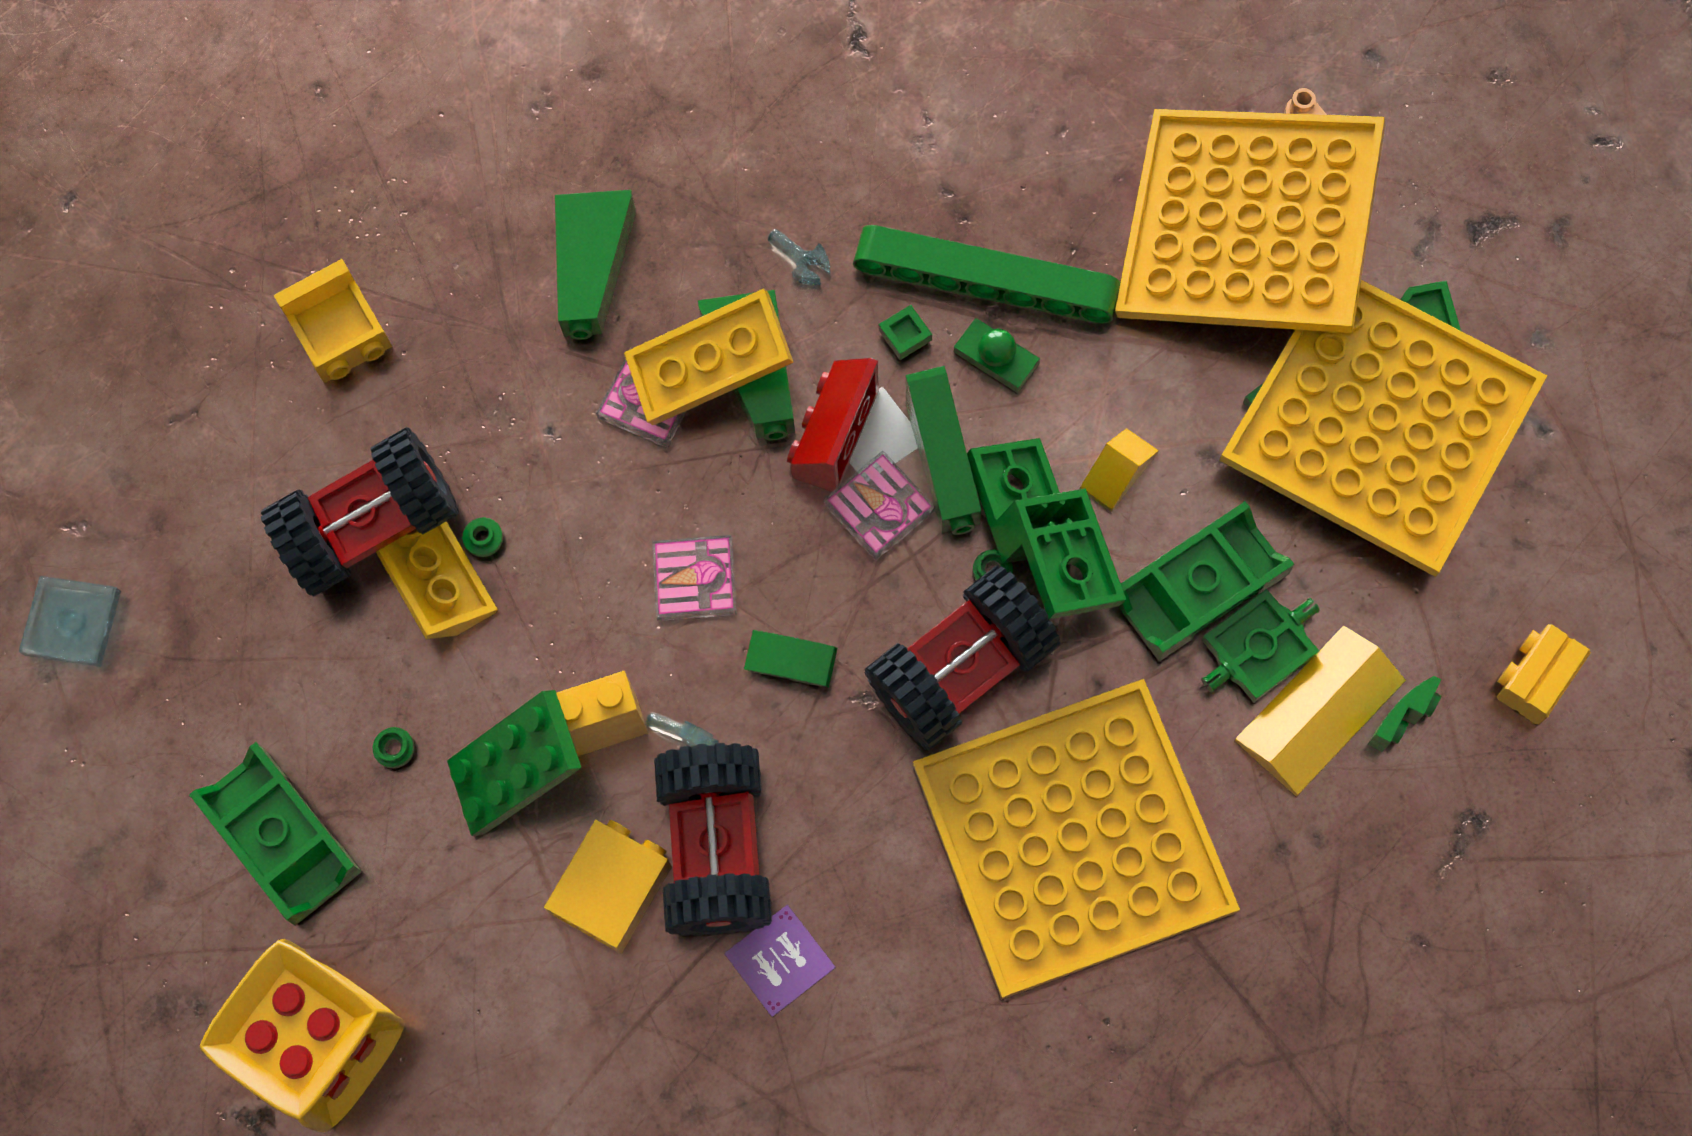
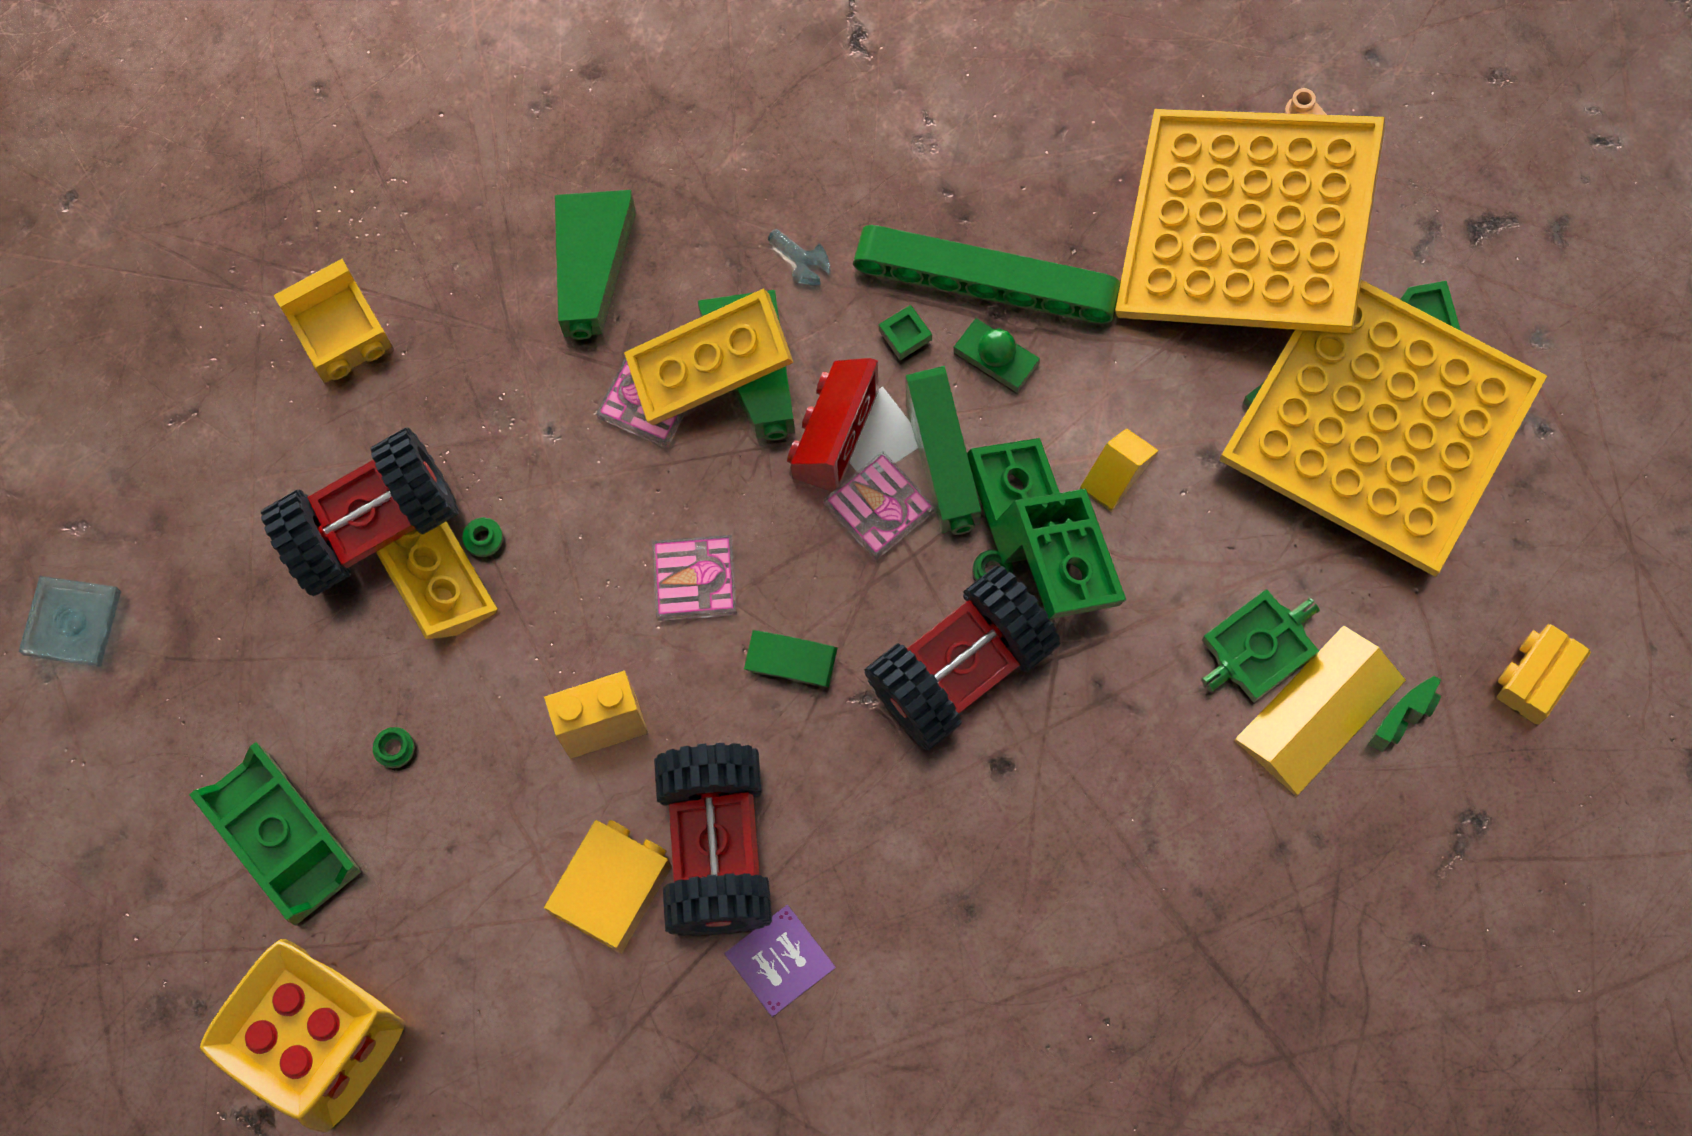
green plate [447,690,582,836] -> none
clear light blue bar [646,712,719,747] -> none
yellow plate [913,679,1240,1000] -> none
green piece [1118,501,1294,662] -> none

